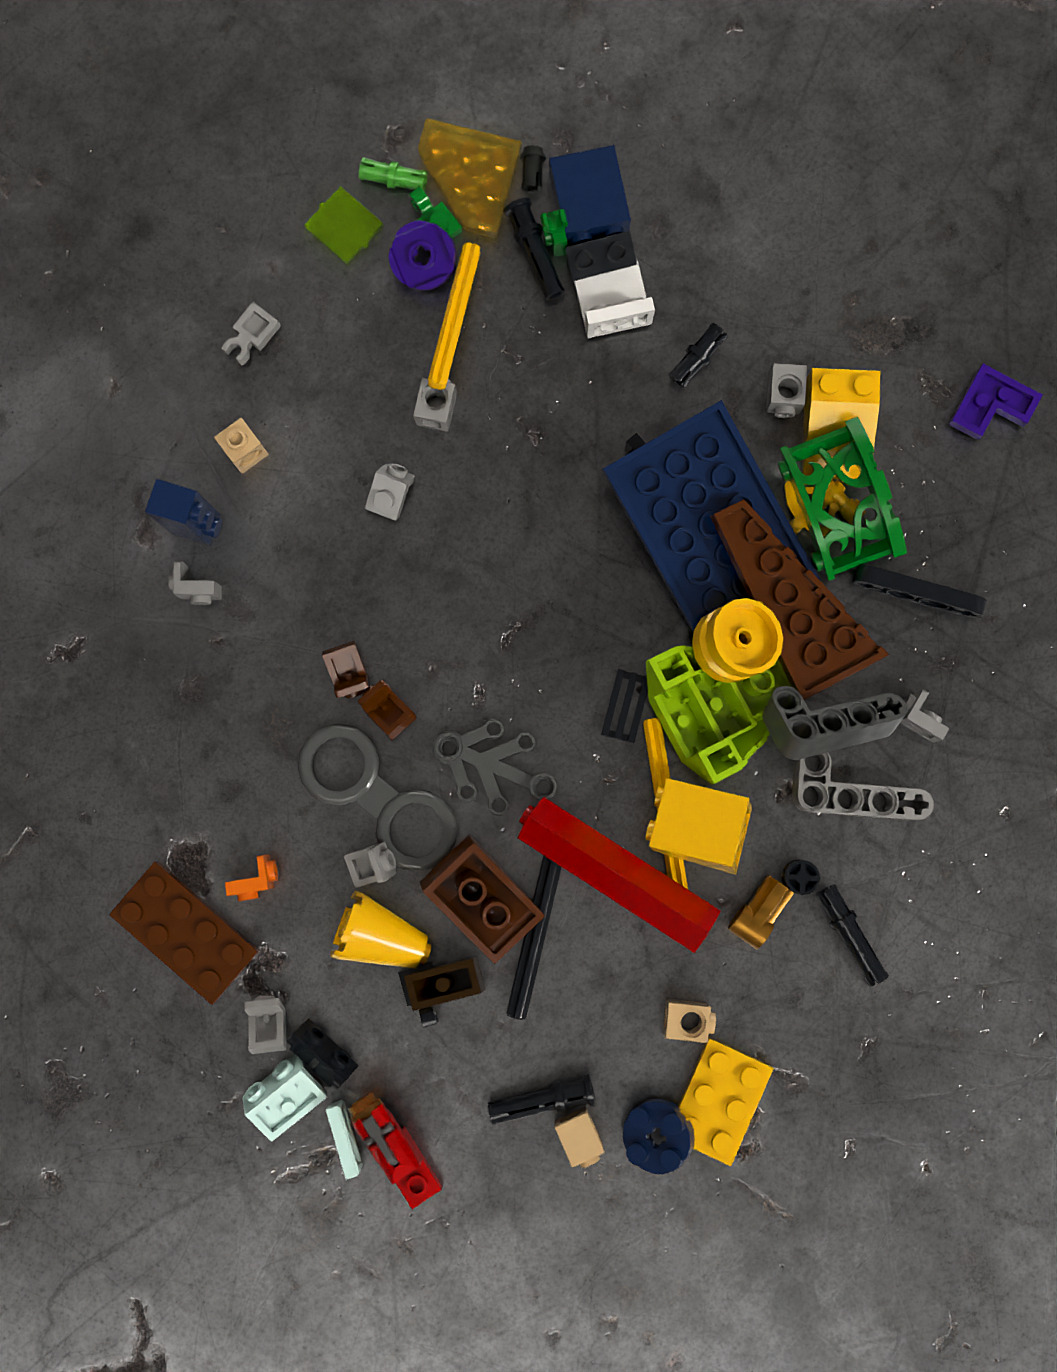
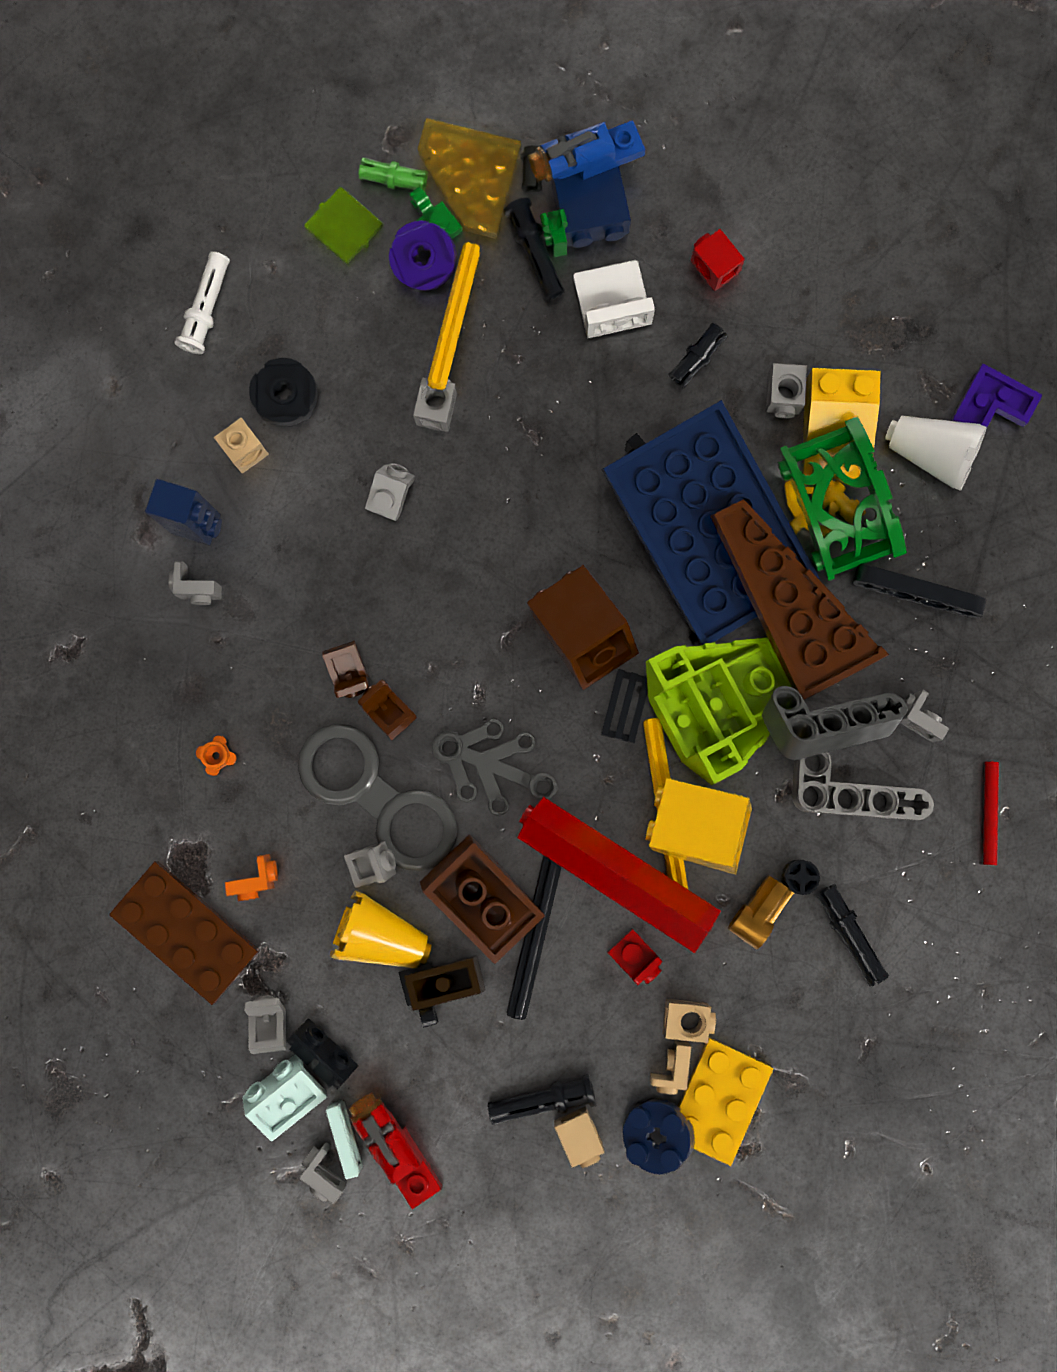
light grey plate [222,302,281,366] -> none
black hinge [565,231,637,281] -> none
yellow wheel [692,598,783,683] -> none
none -> white pin [174,252,230,355]
none -> orange plate [196,735,237,776]
none -> black plate [249,358,318,427]
none -> light grey bracket [300,1142,347,1204]
none -> reddish brown slope [527,565,639,690]
none -> blue plate [528,120,646,182]
none -> red bracket [607,928,663,986]
none -> tan bracket [650,1040,691,1094]
none -> red brick [691,229,745,292]
none -> white cone [885,416,987,491]
none -> red bar [983,761,999,865]

